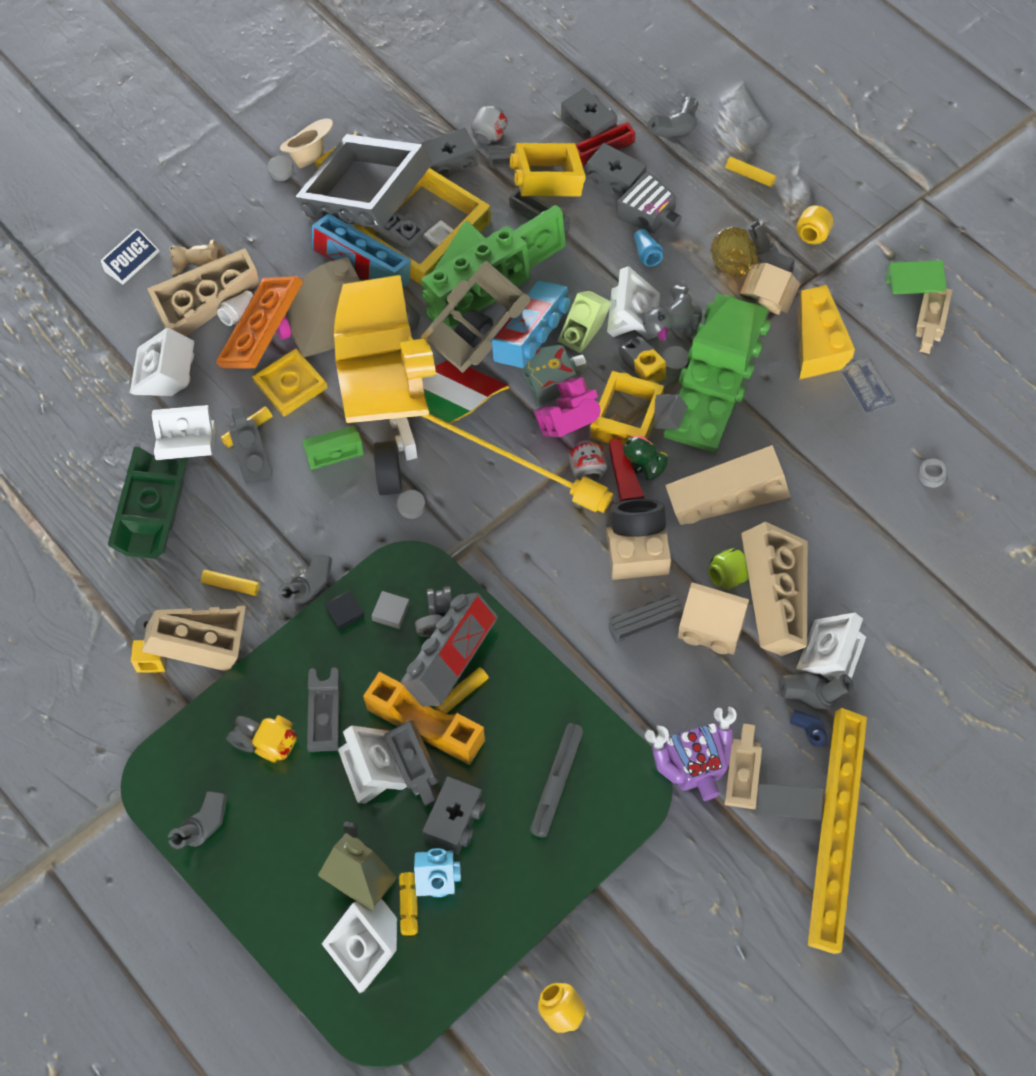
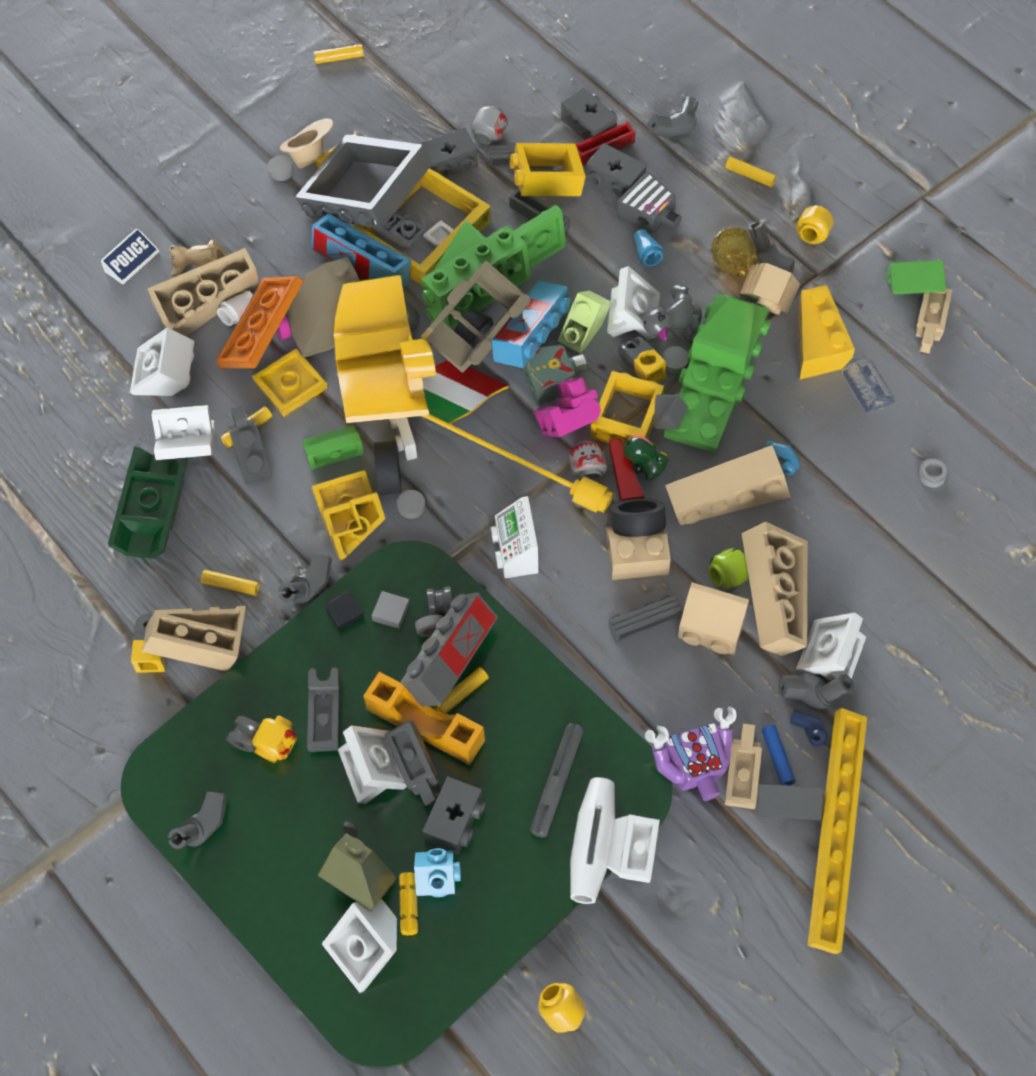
none -> yellow slope [311,470,386,561]
none -> yellow piece [314,44,364,64]
none -> white slope [491,496,538,578]
none -> white plate [570,777,660,904]
none -> blue piece [762,725,796,786]
none -> dark azure arm [765,440,800,475]

